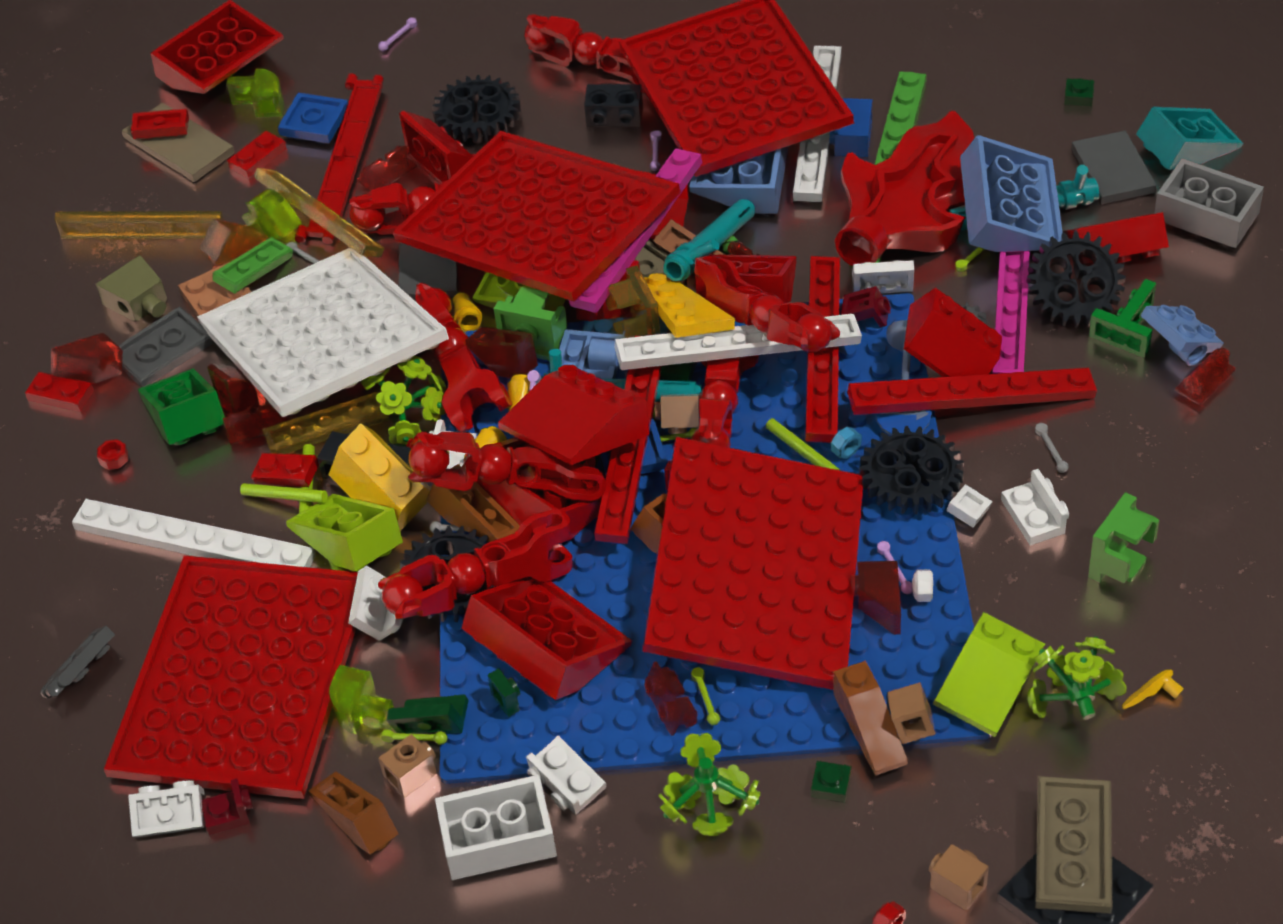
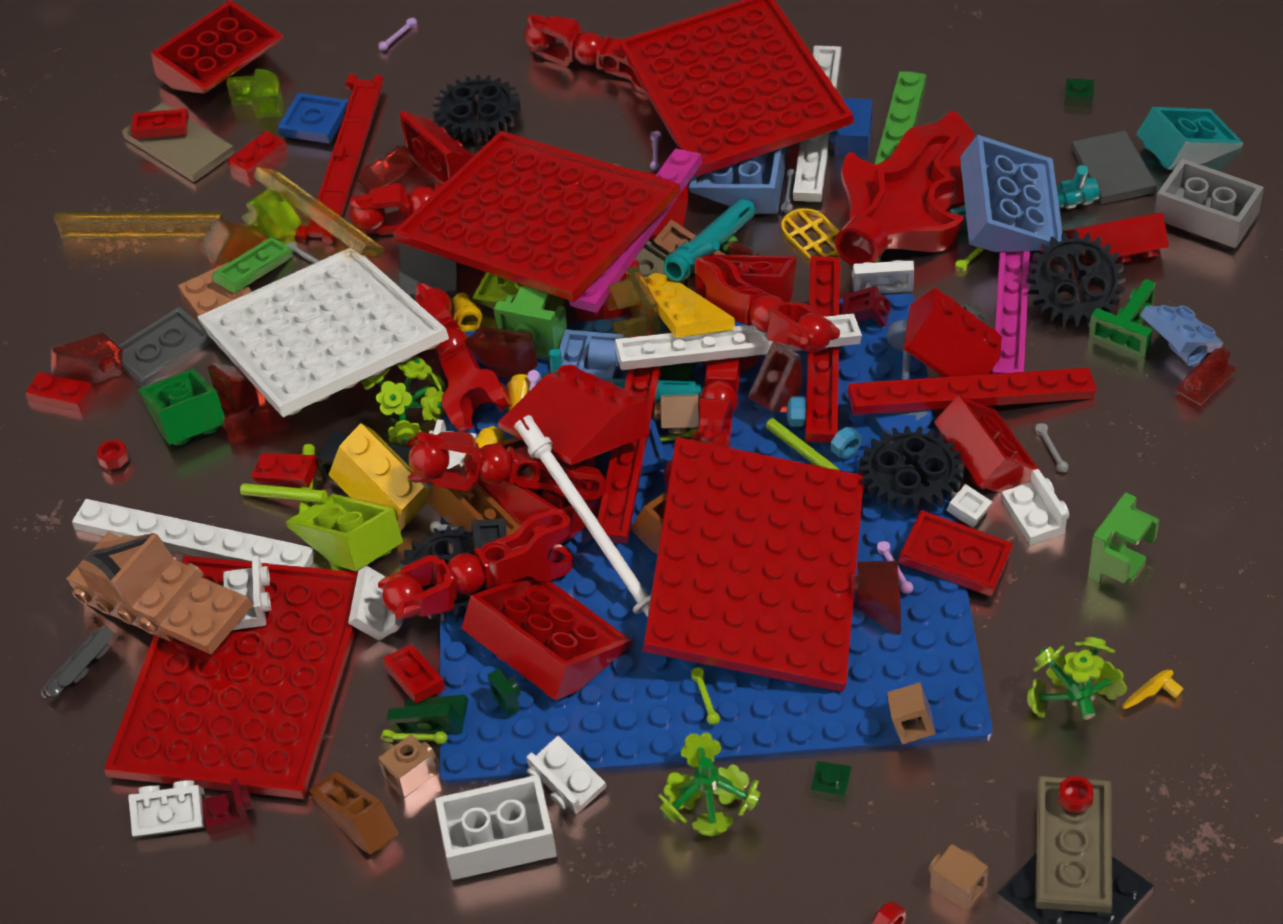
olive torso [96,255,167,321] -> none
clear yellow plate [262,391,389,454] -> none
clear neon green brick [329,665,394,734] -> none
black brick [584,84,643,127] -> none
clear red hinge [644,662,698,736] -> none
dark orange slope [834,661,908,776] -> none
white tile [912,569,933,602] -> none
lime slope [933,612,1045,737] -> none
none -> nougat wedge [66,532,253,654]
none -> white bracket [223,555,271,630]
none -> red plate [382,644,445,704]
none -> black plate [471,518,507,549]
none -> white bar [514,415,651,617]
none -> clear red slope [748,341,803,412]
none -> light grey hinge [780,169,796,213]
none -> yellow window [781,208,839,262]
none -> dark azure tile [787,396,806,427]
none -> red tile [898,510,1014,597]
none -> red slope [934,395,1043,493]
none -> red tile [1058,776,1093,813]

